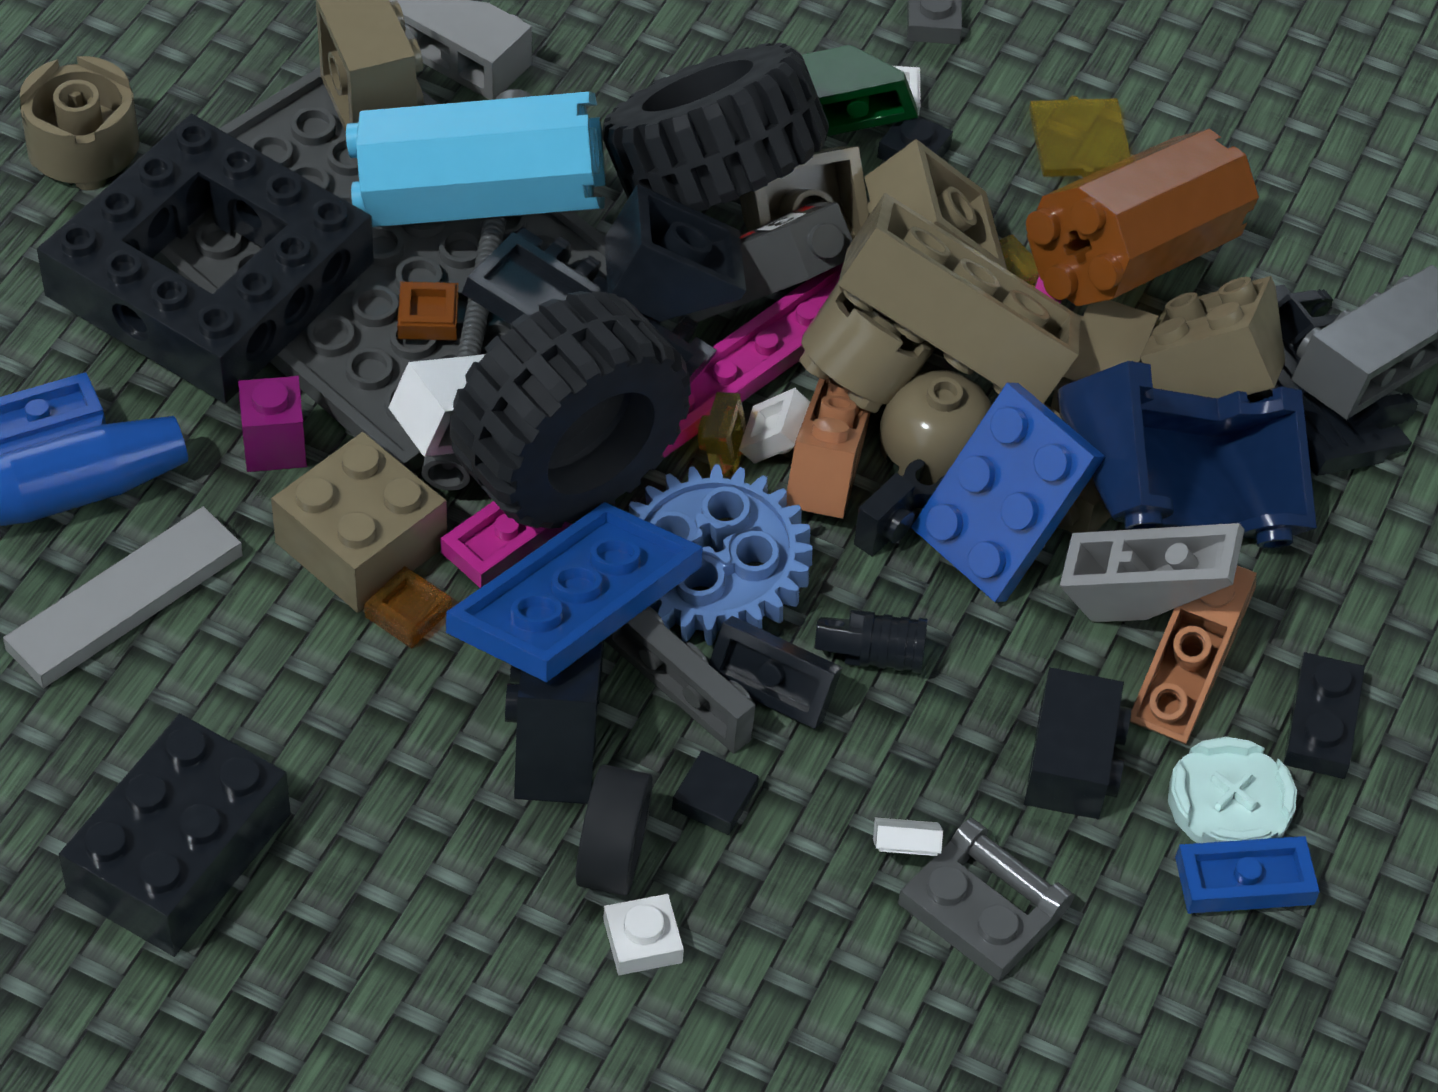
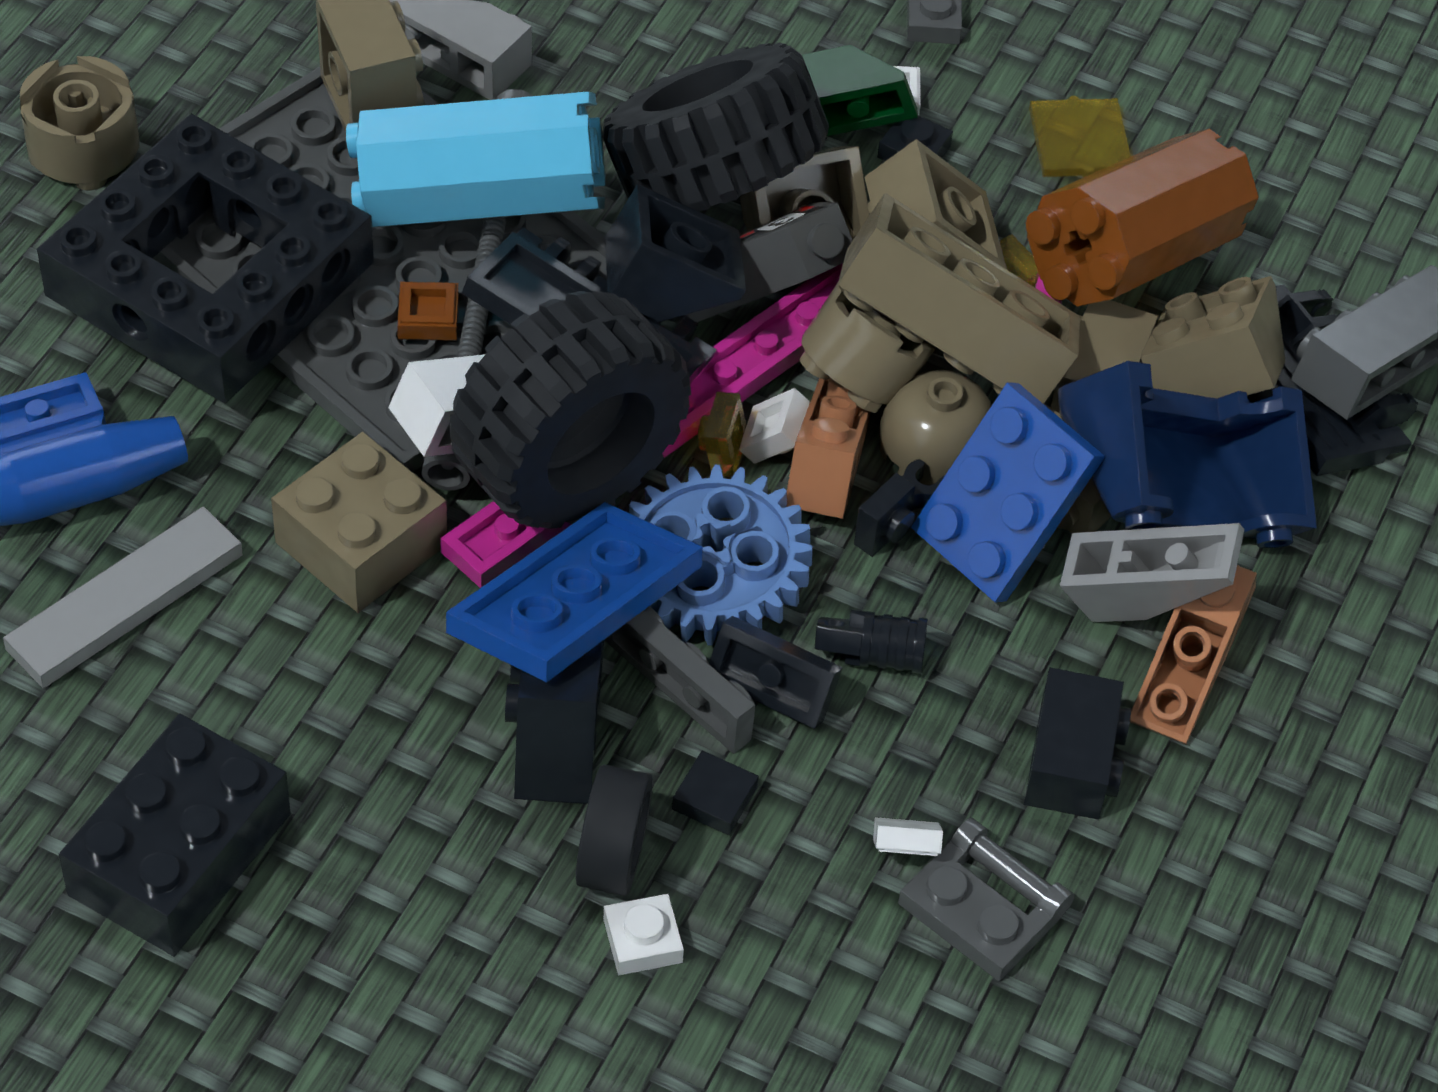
magenta brick [238,376,307,472] -> none
clear orange tile [364,566,452,649] -> none
light aqua tile [1168,737,1297,843] -> none
blue plate [1175,836,1320,914] -> none
black plate [1283,652,1365,779] -> none

